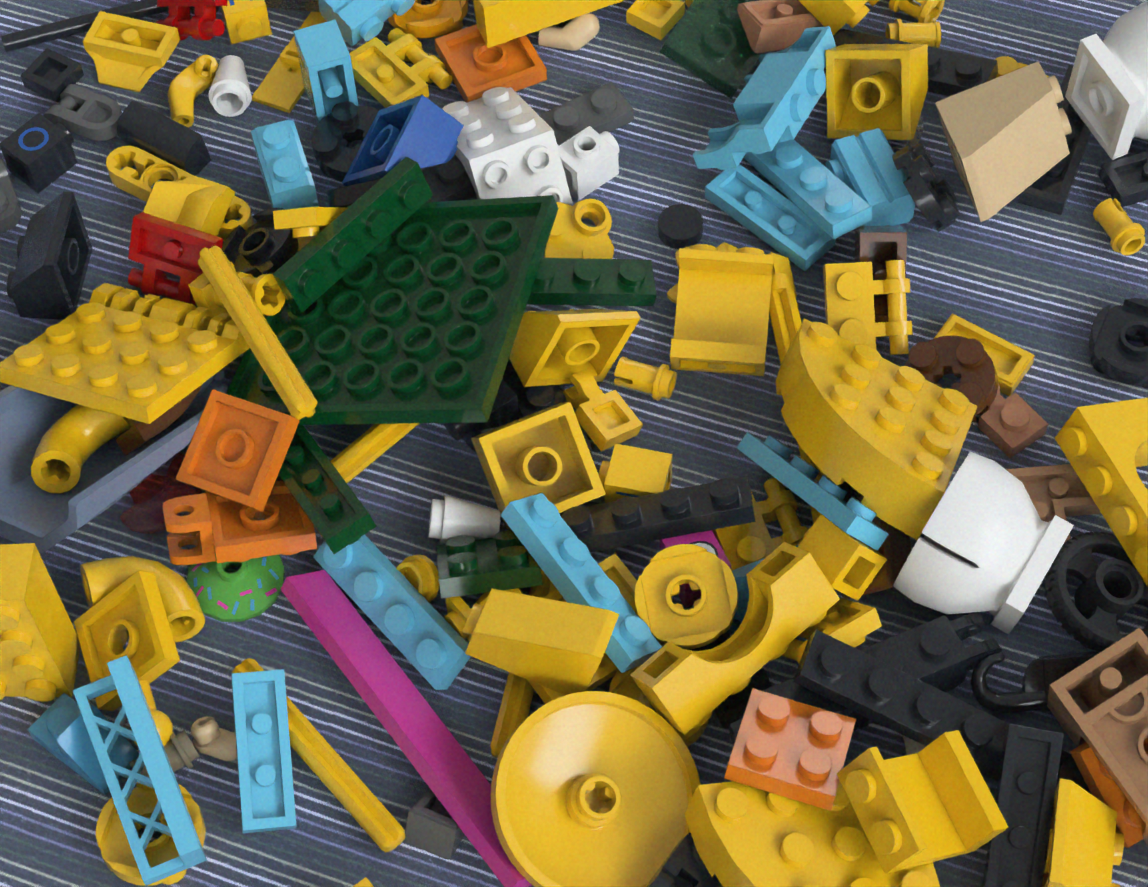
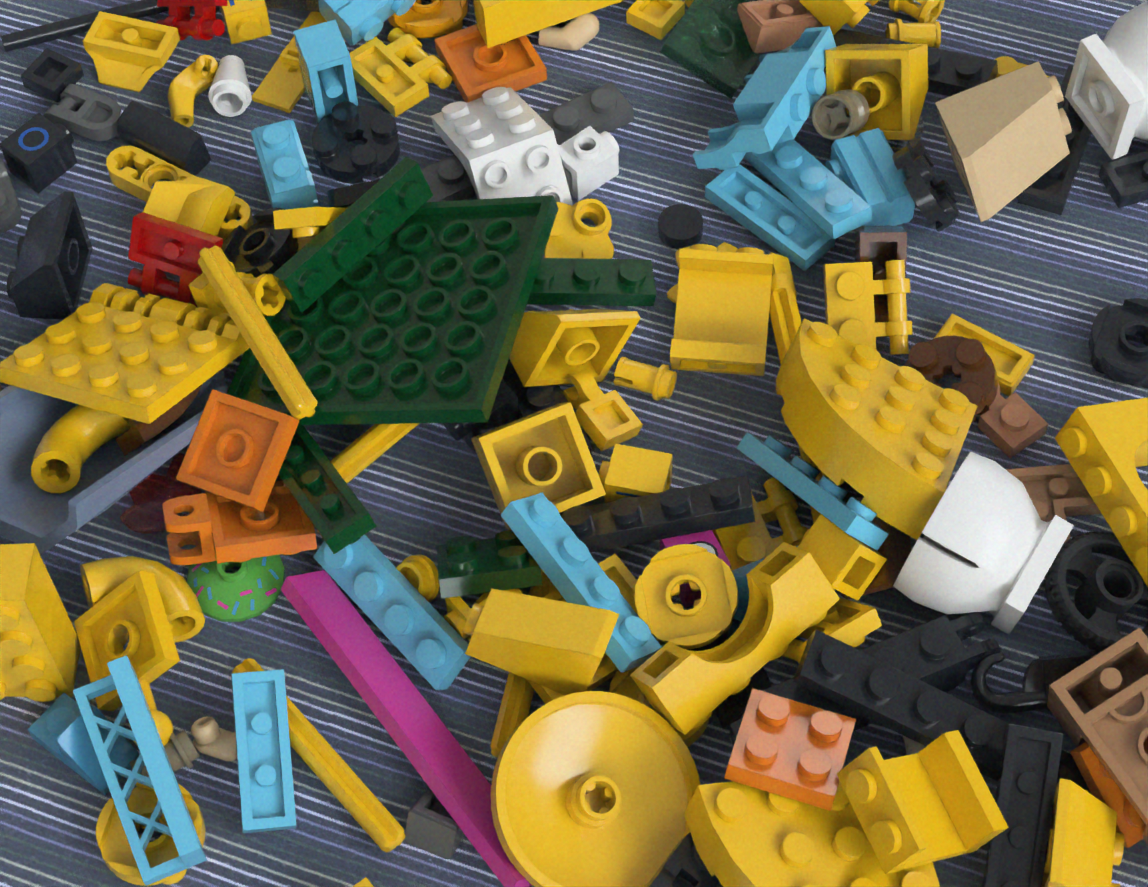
blue slope [342,95,464,186] -> none
white cone [428,495,500,544] -> none
yellow pin [1093,198,1145,256] -> none
none -> dark tan wheel [812,89,870,140]

